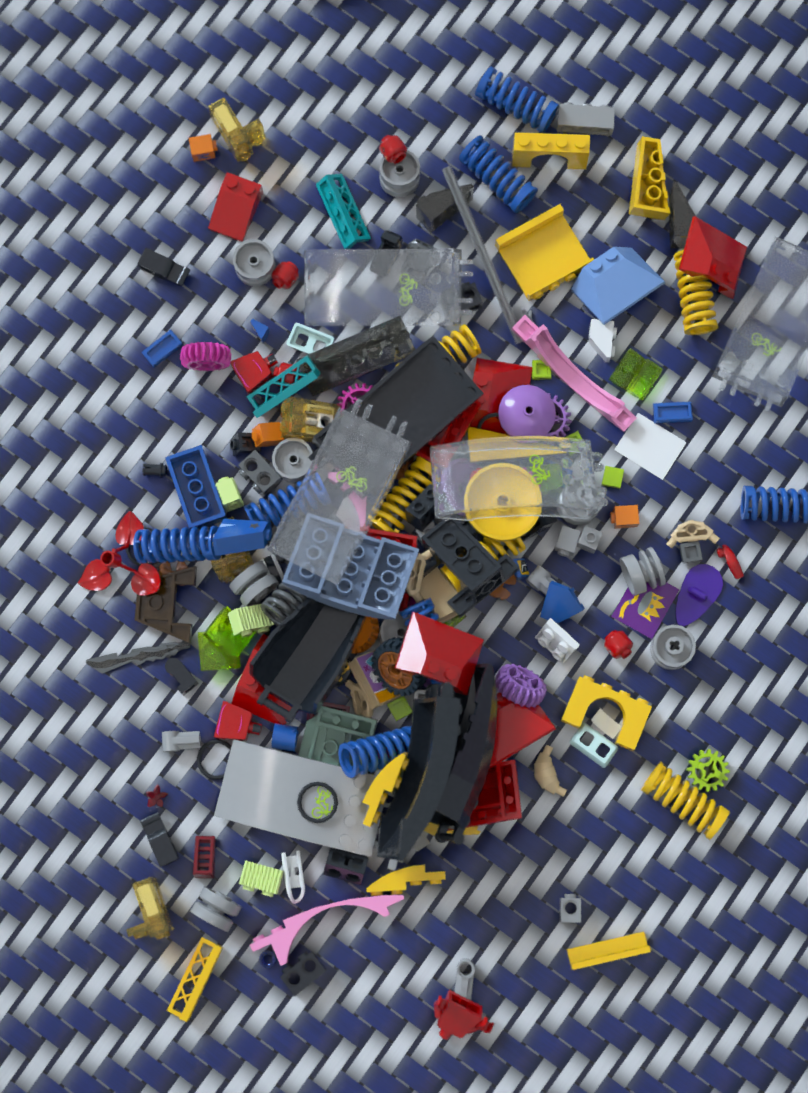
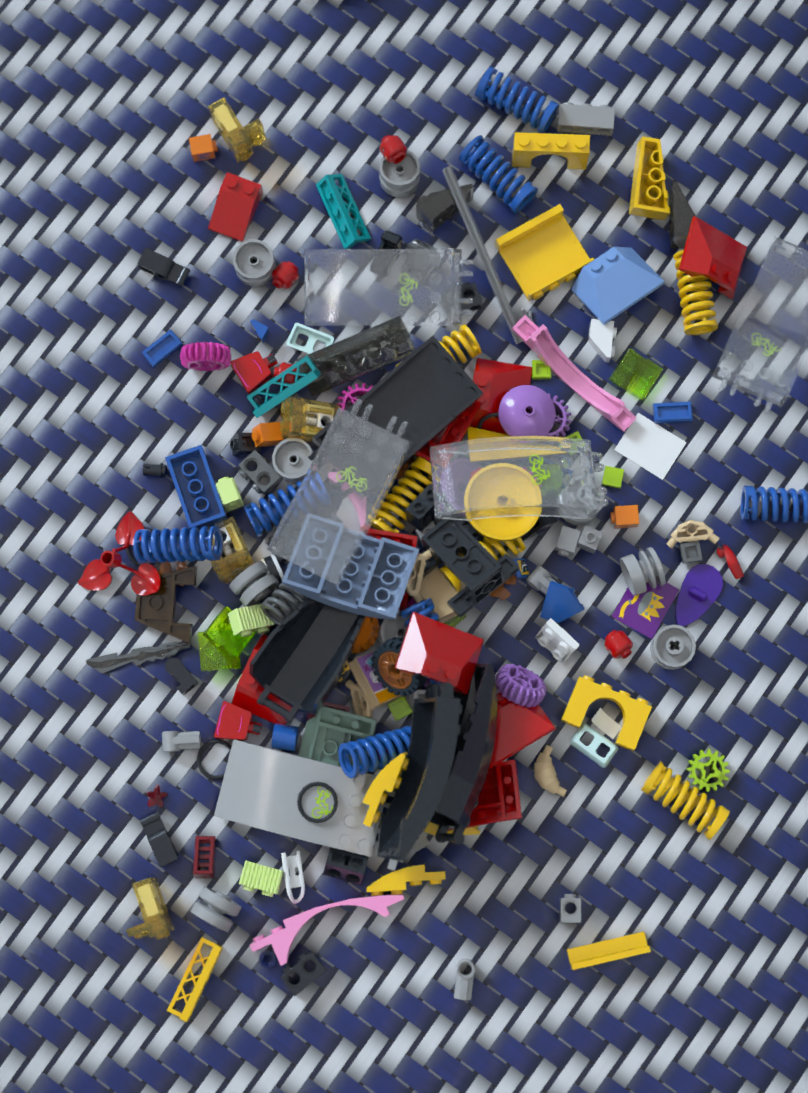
blue slope [212,519,272,556] -> none
red torso [434,990,495,1040] -> none

